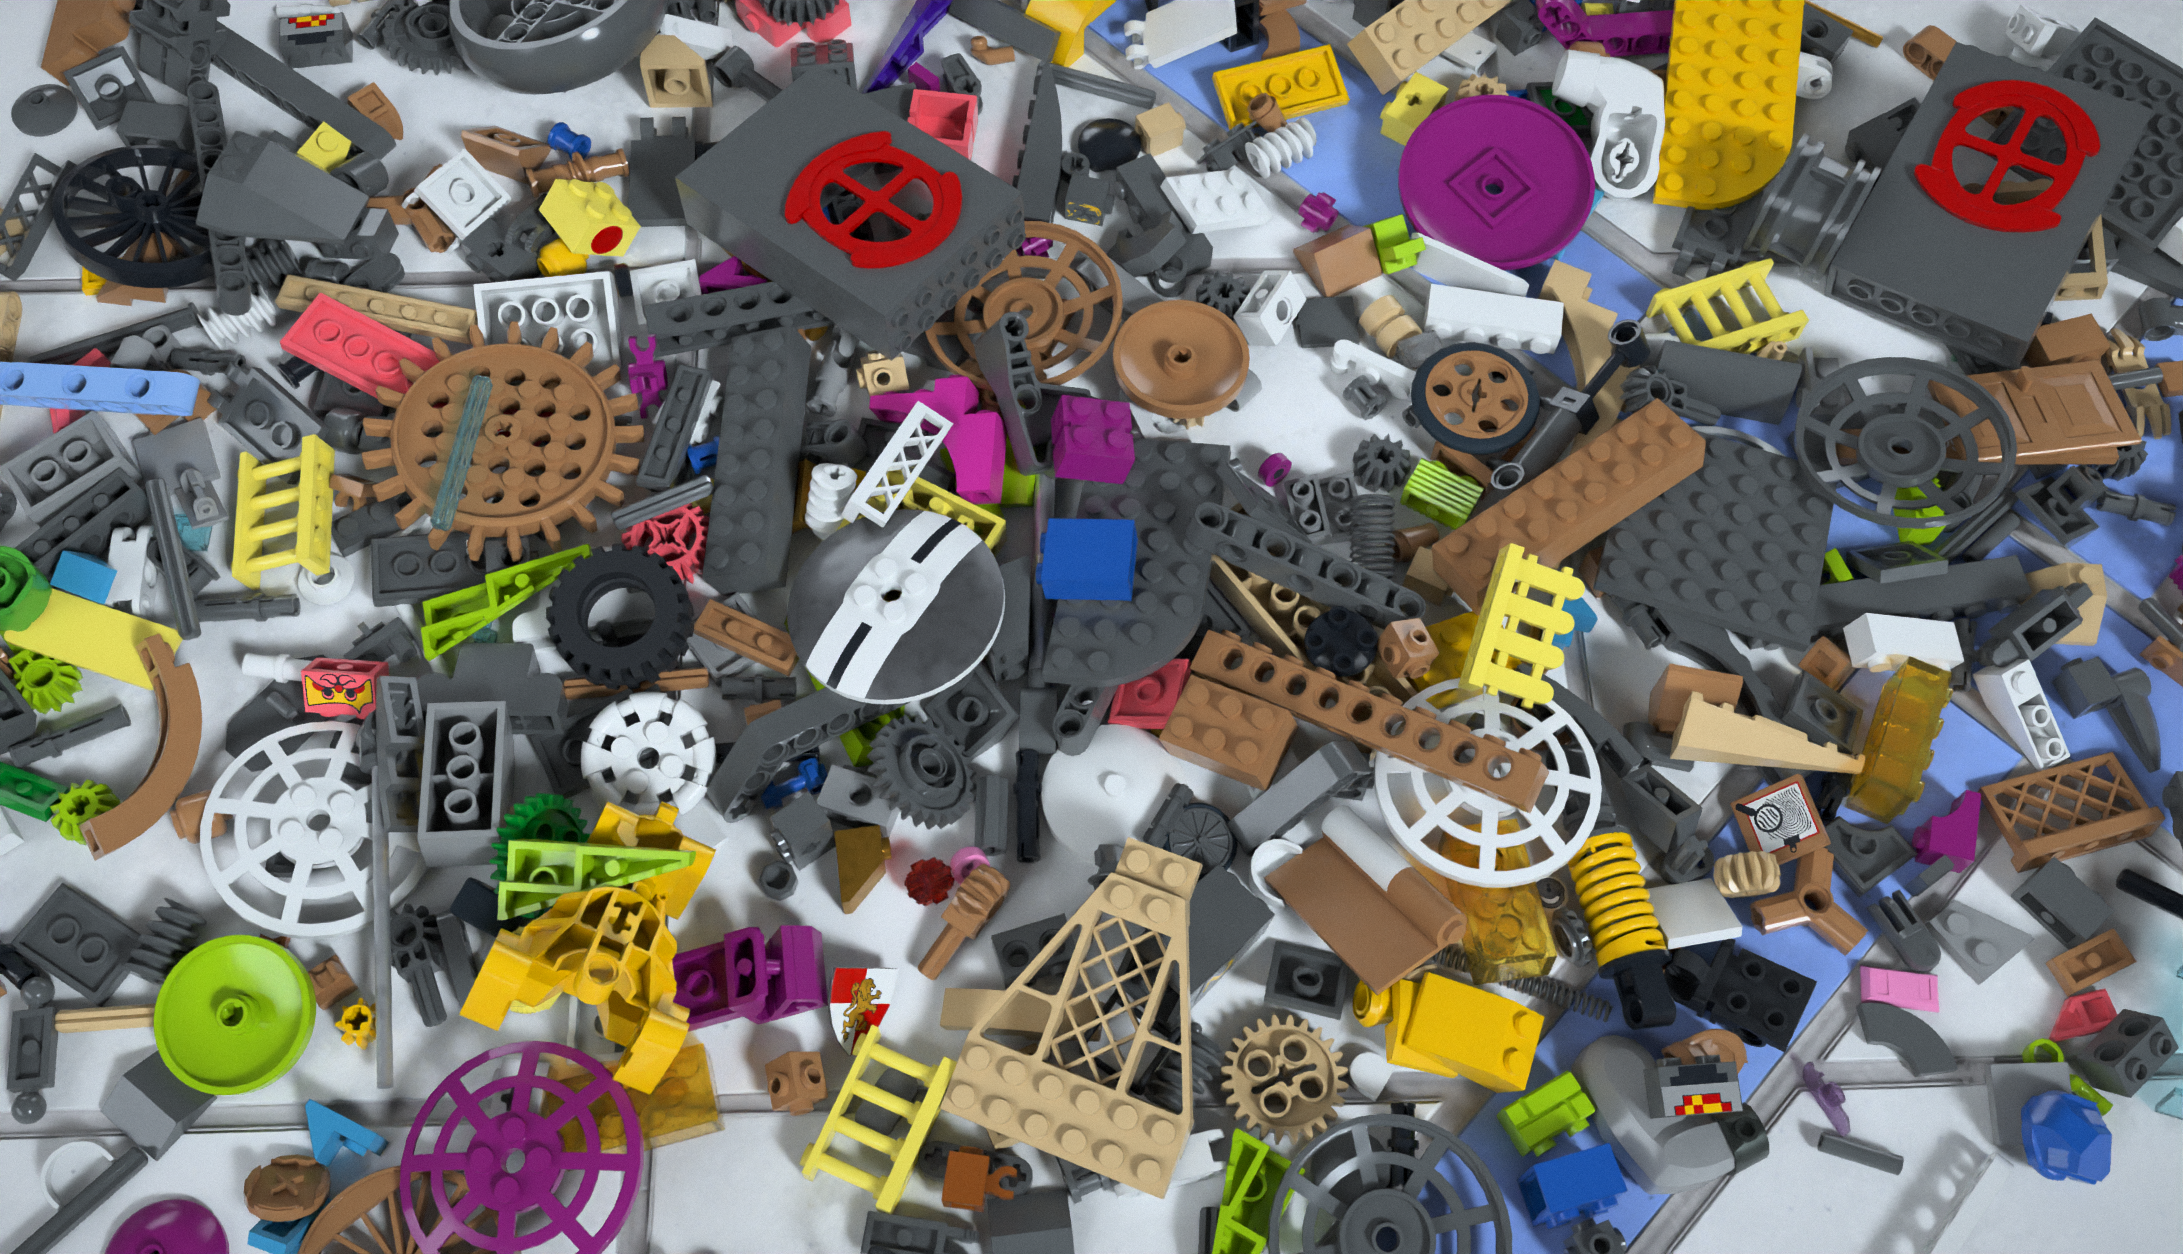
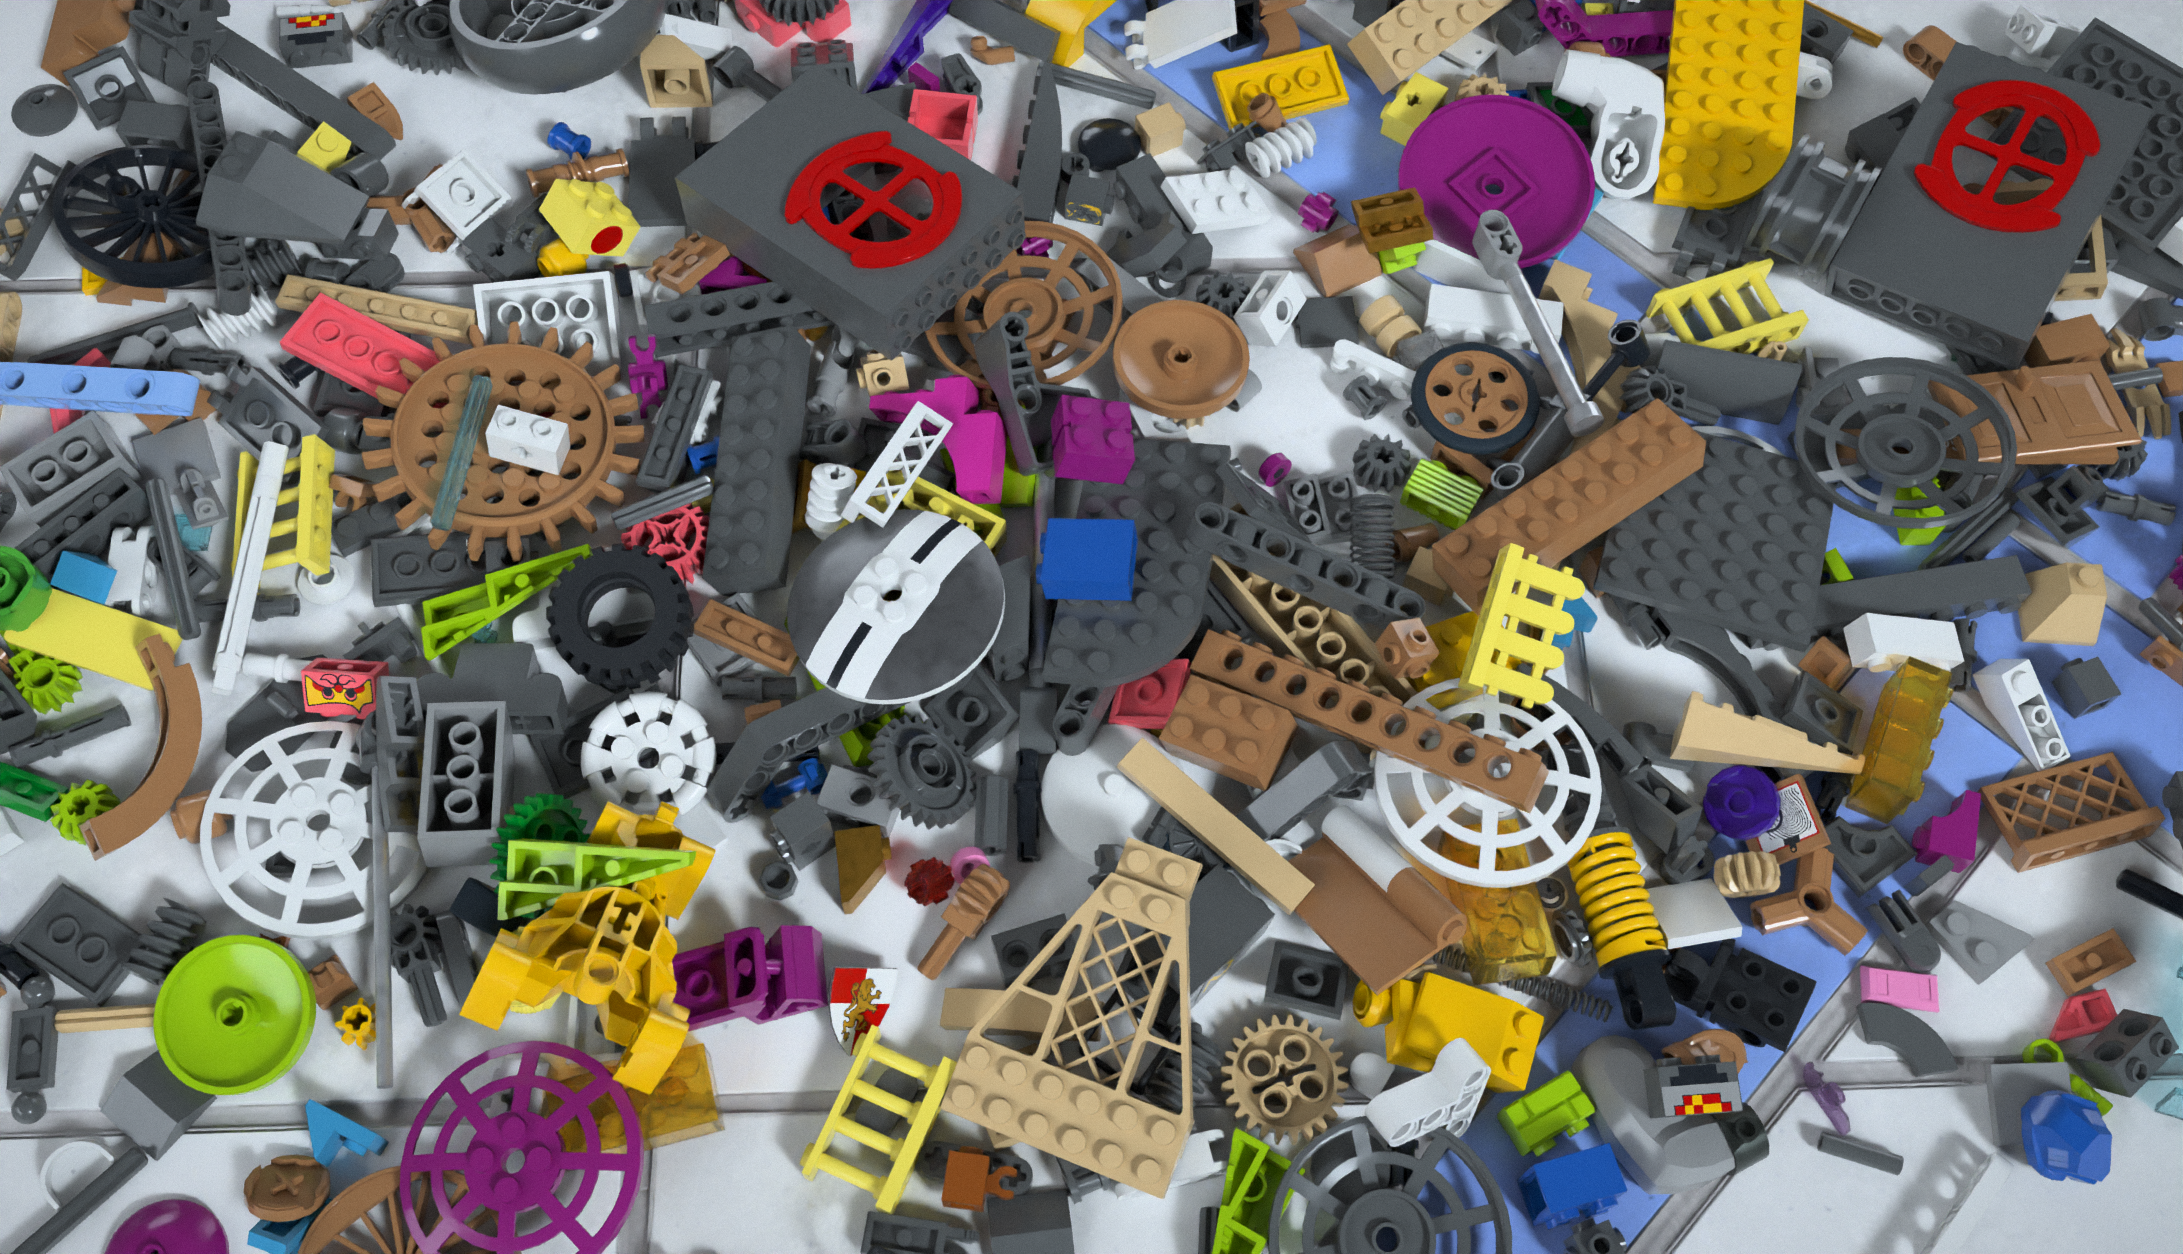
medium nougat slope [461,126,551,185] -> none
medium nougat axle [564,667,709,700] -> none
medium nougat brick [765,1051,828,1116] -> none
black dish [1304,606,1378,677] -> none
medium nougat slope [1648,664,1743,735] -> none
dark grey tile [1846,541,1948,584] -> none
dark grey hinge [1976,582,2093,667] -> none
dark grey brick [2010,856,2115,950] -> none
dark grey piece [2106,667,2161,773] -> none
none -> white piece [211,441,289,696]
none -> white brick [485,405,570,475]
none -> medium nougat plate [645,233,730,295]
none -> tan tile [1117,737,1315,915]
none -> pearl gold slope [1351,187,1434,254]
none -> white beam [1364,1038,1491,1147]
none -> flat silver piece [1472,210,1604,437]
none -> dark purple tile [1702,765,1781,840]

